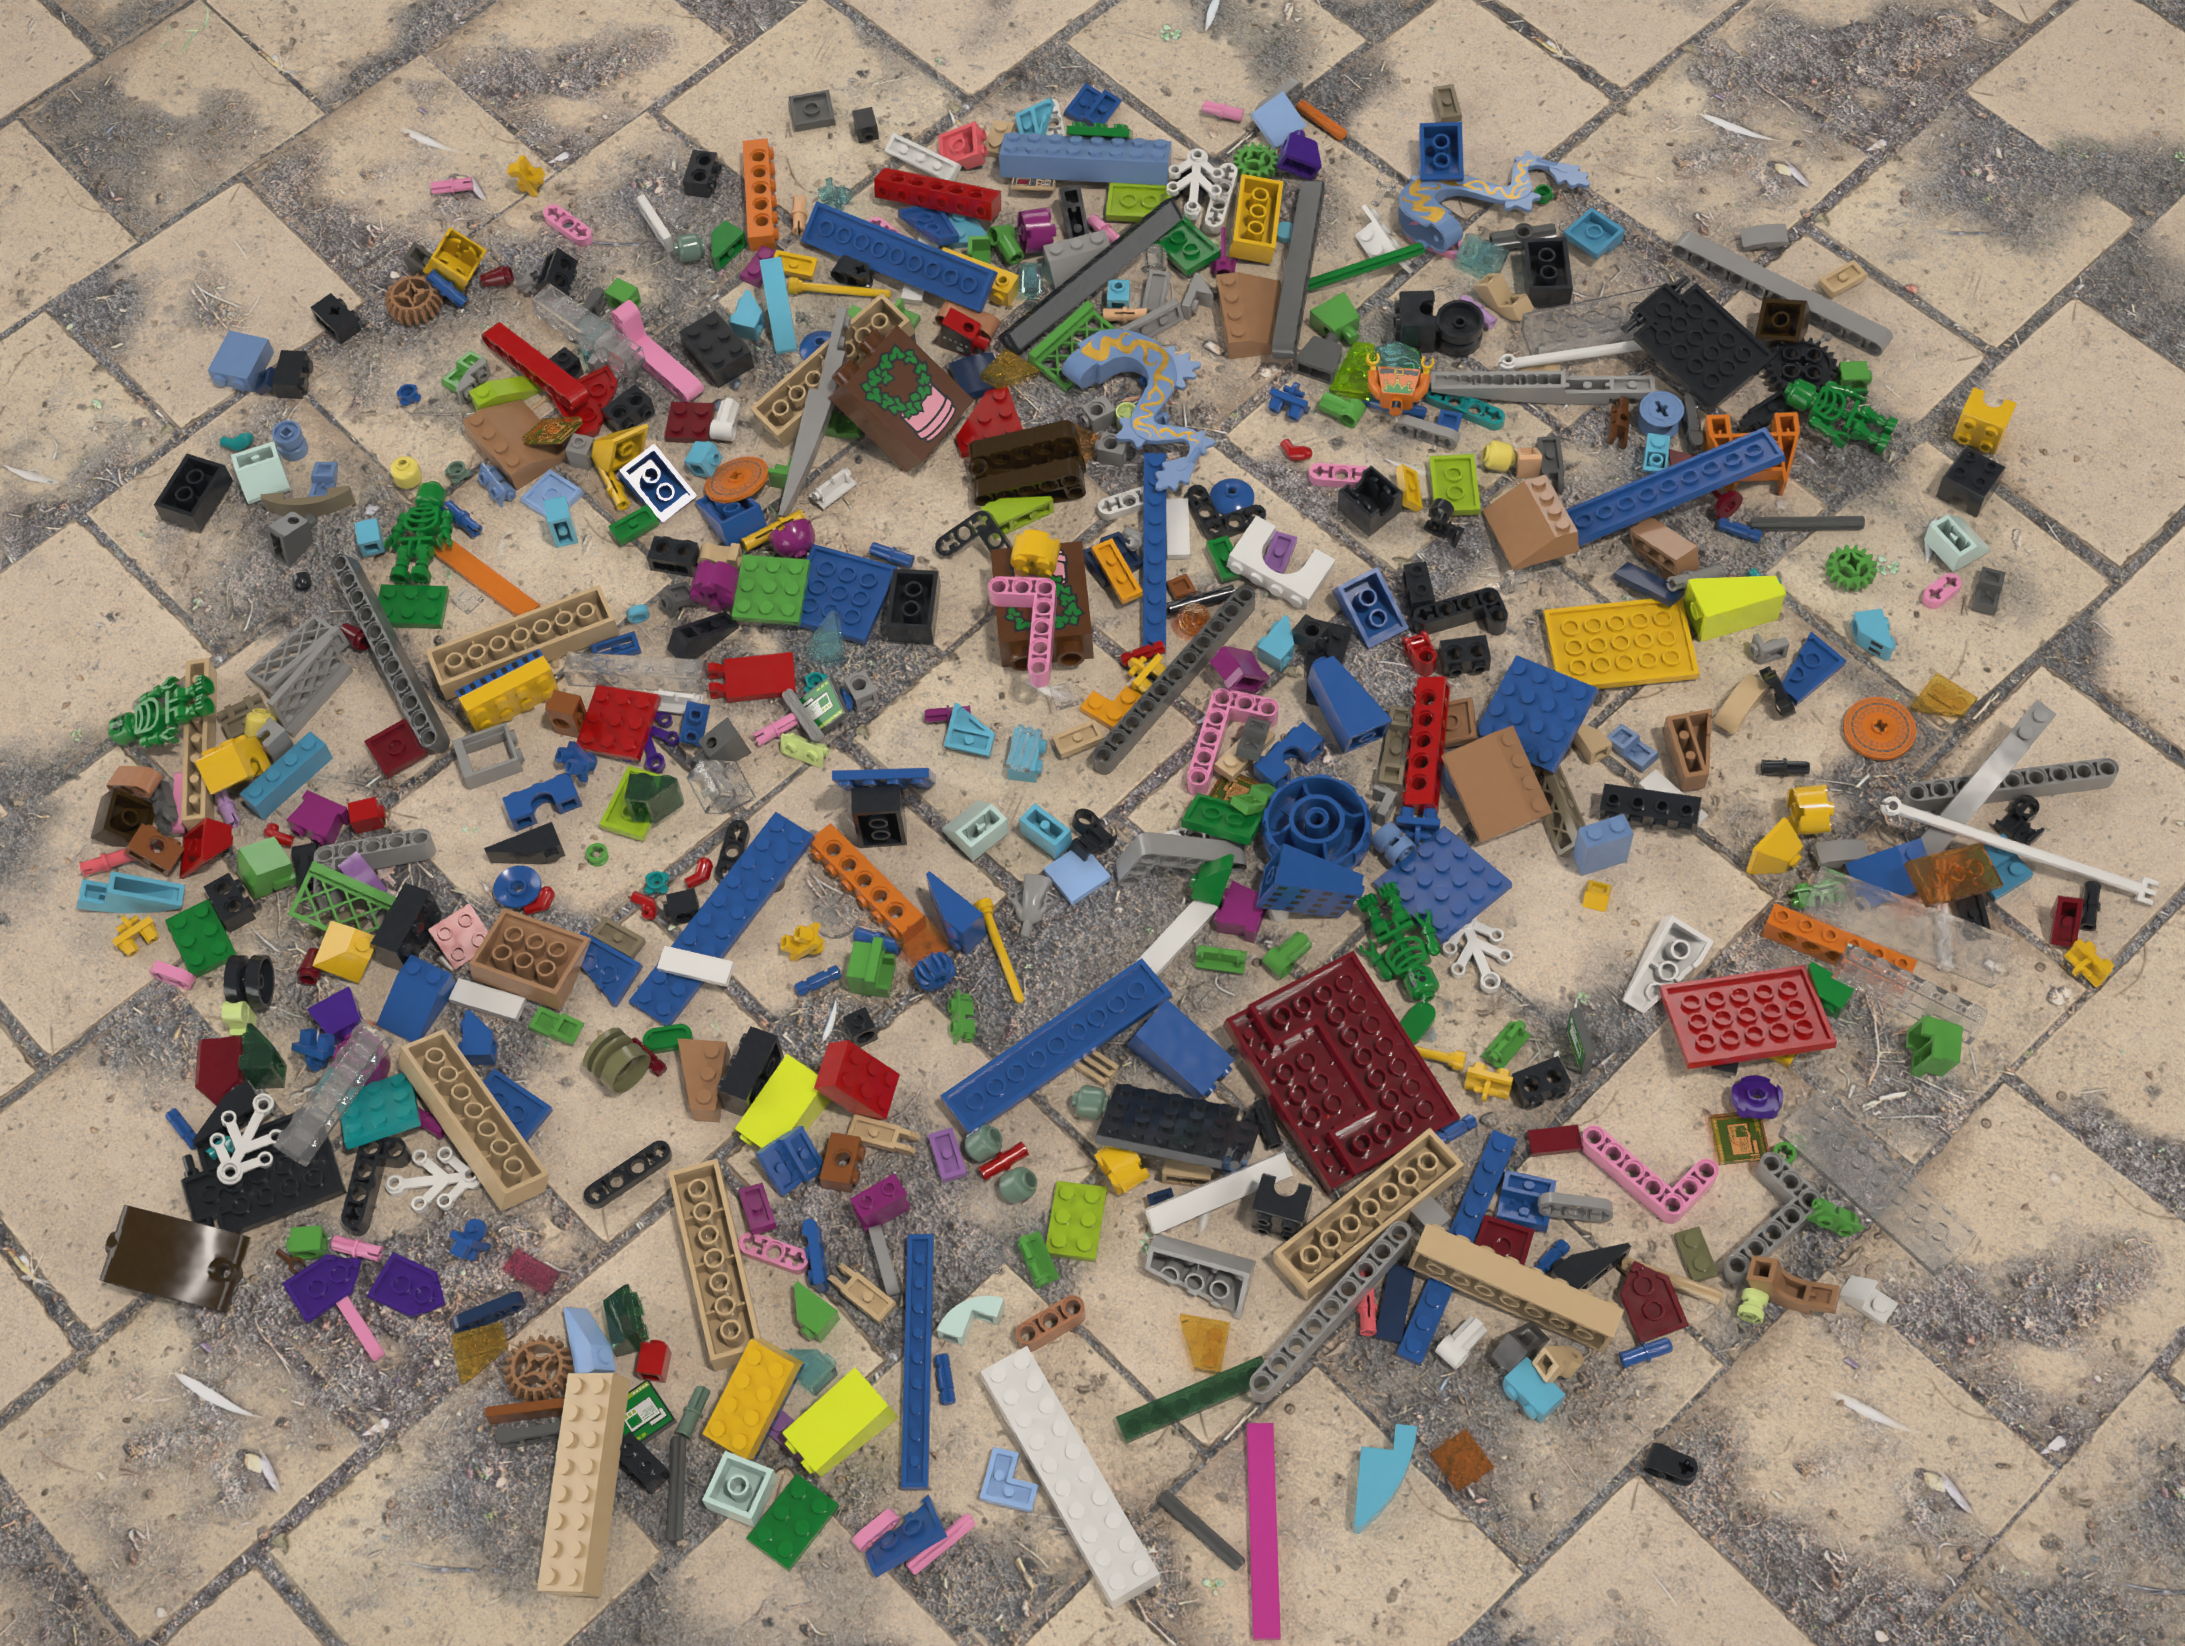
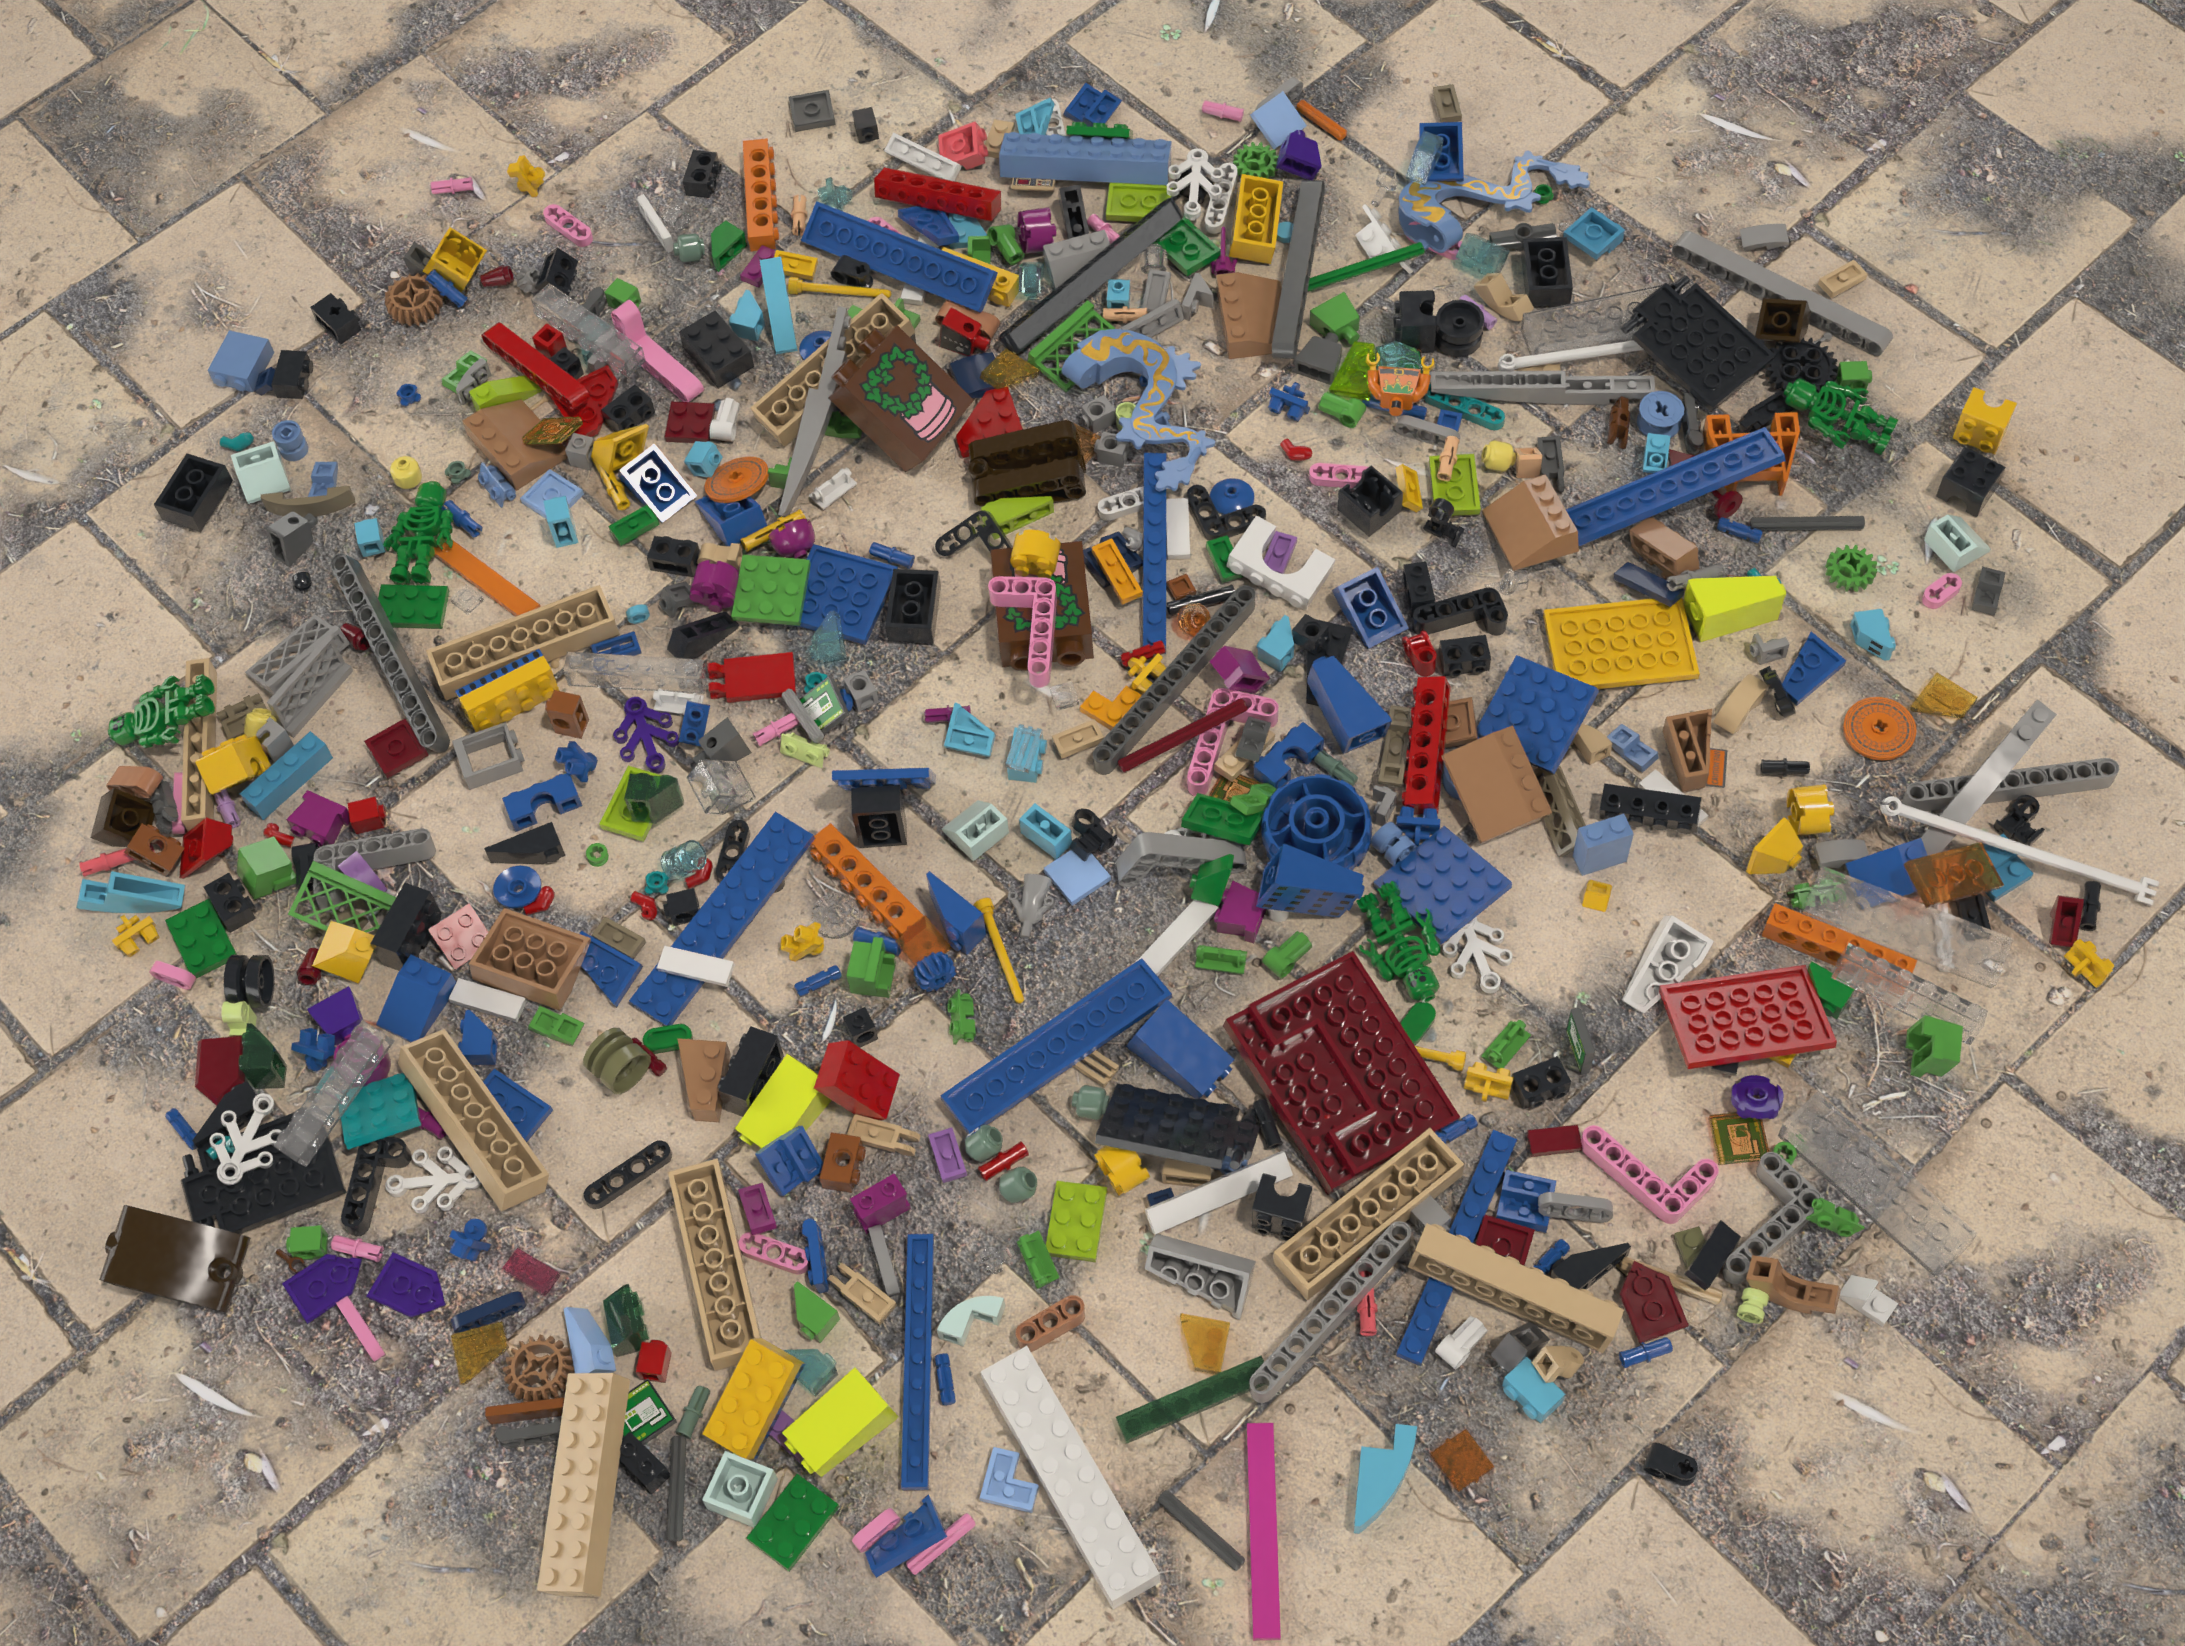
red plate [576,685,662,761] -> none
dark blue tile [1375,1264,1415,1344] -> none
none -> red brick [532,323,567,359]
none -> clear light blue wheel [661,840,707,880]
none -> dark red axle [1118,698,1248,772]
none -> sand green axle [1314,750,1358,786]
none -> clear light blue slope [1406,131,1443,186]
none -> light nougat pin [1437,436,1460,481]
none -> black tile [1684,1220,1741,1291]
none -> orange sticker [1706,748,1728,788]

